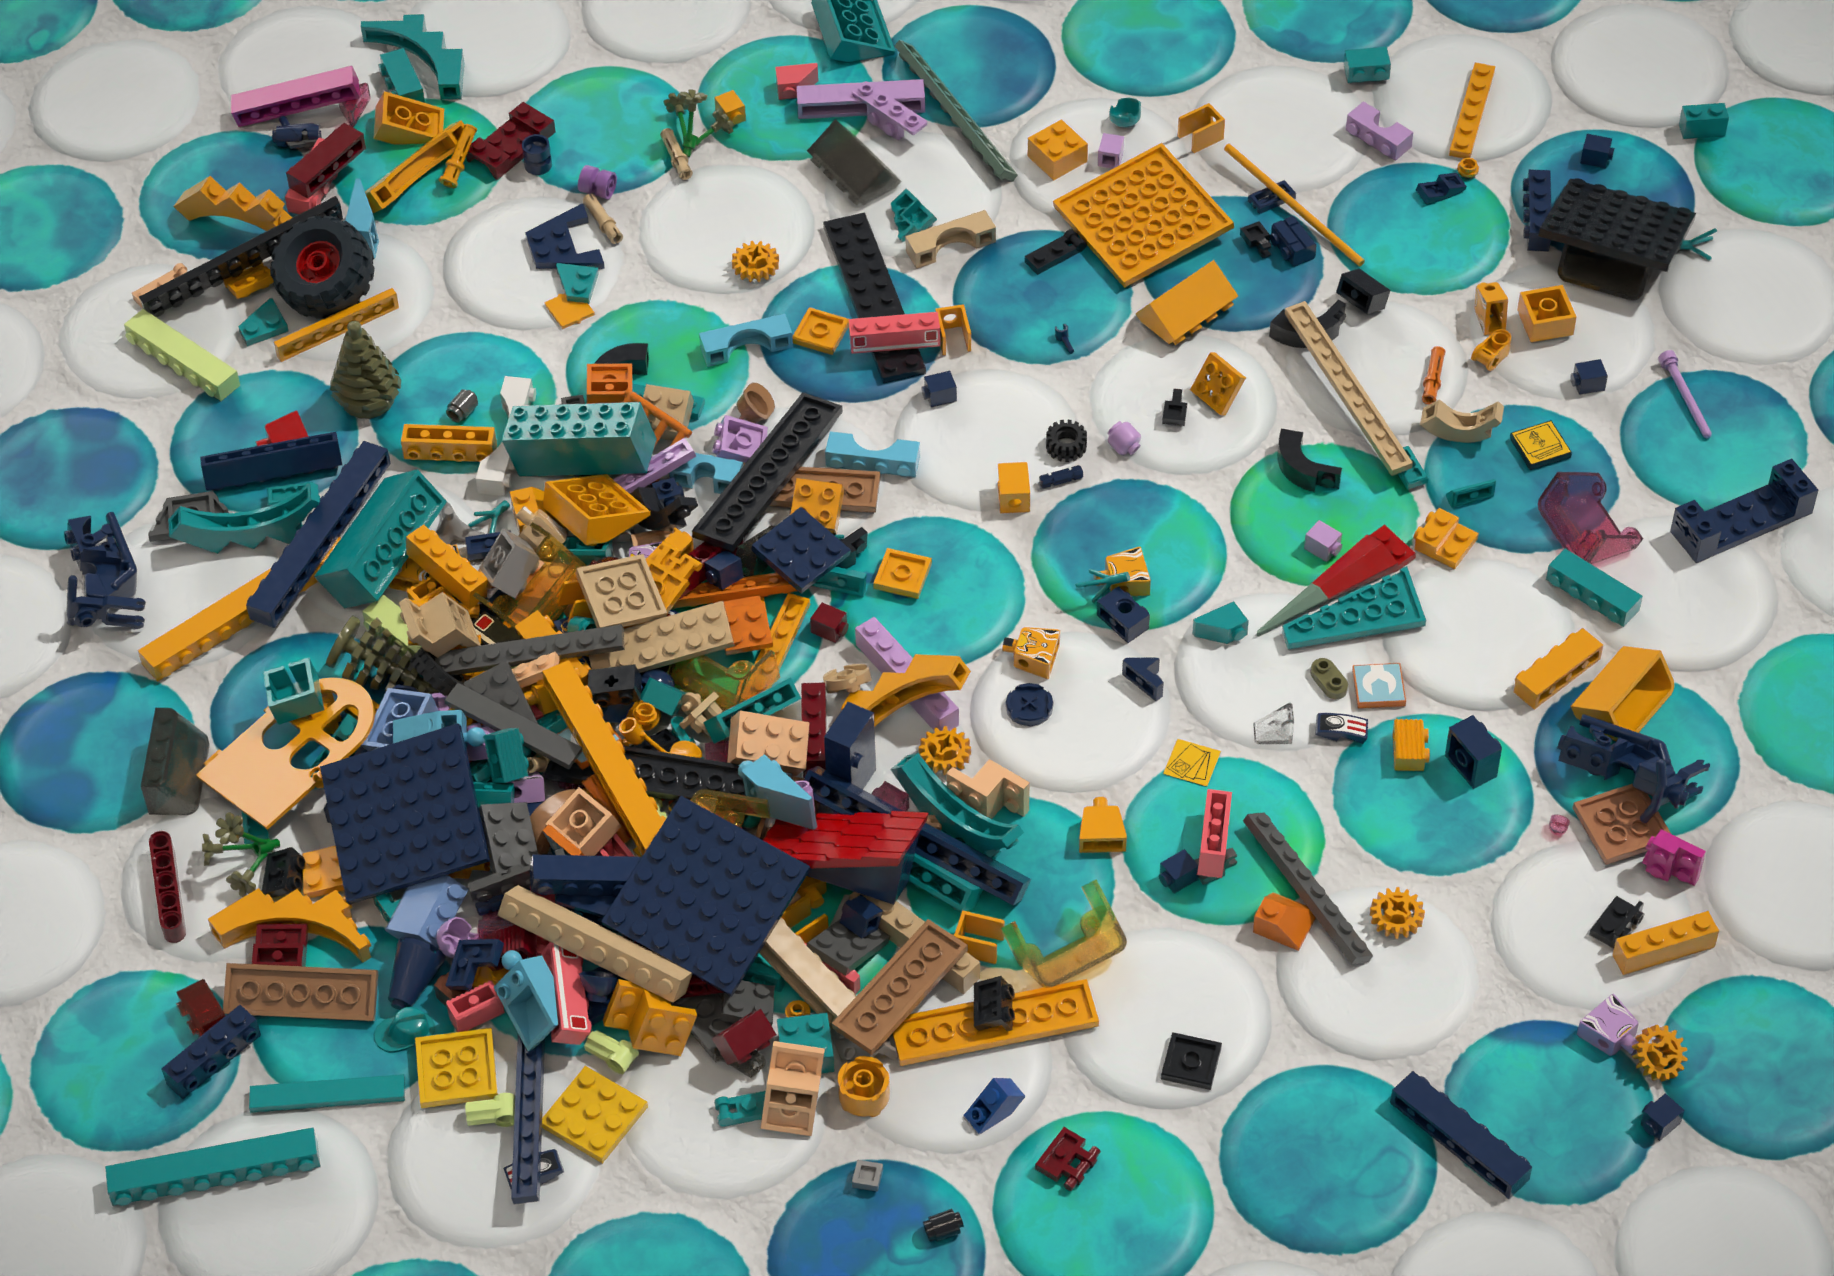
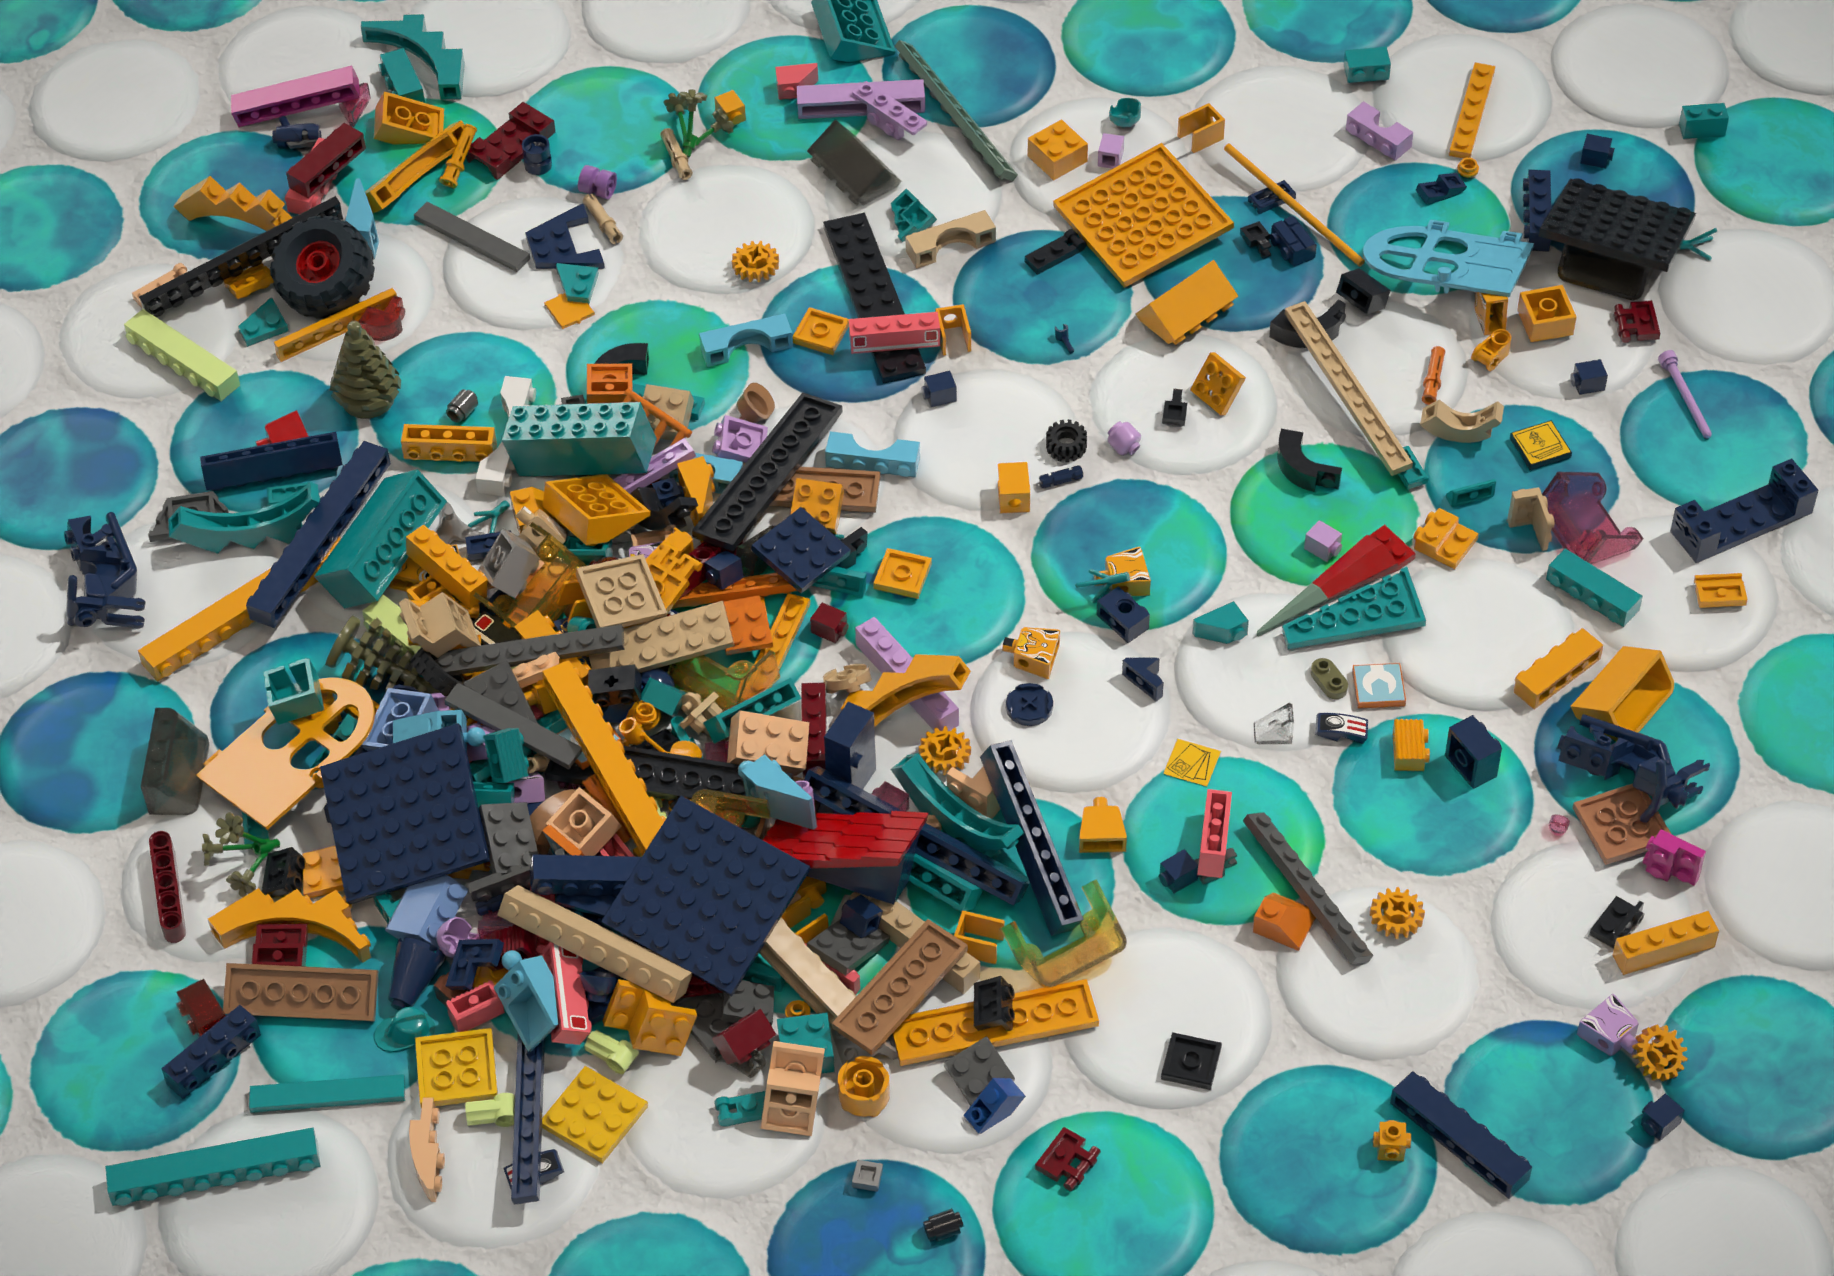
none -> clear red brick [358,296,405,341]
none -> light nougat slope [409,1098,445,1202]
none -> dark grey tile [414,202,530,272]
none -> light orange slope [677,456,715,543]
none -> dark grey plate [944,1036,1015,1106]
none -> dark blue brick [980,740,1084,936]
none -> medium azure door [1363,219,1534,297]
none -> light orange brick [1373,1120,1411,1161]
none -> tan bracket [1507,487,1555,551]
none -> dark red plate [1614,300,1661,343]
none -> light orange plate [1694,573,1748,608]

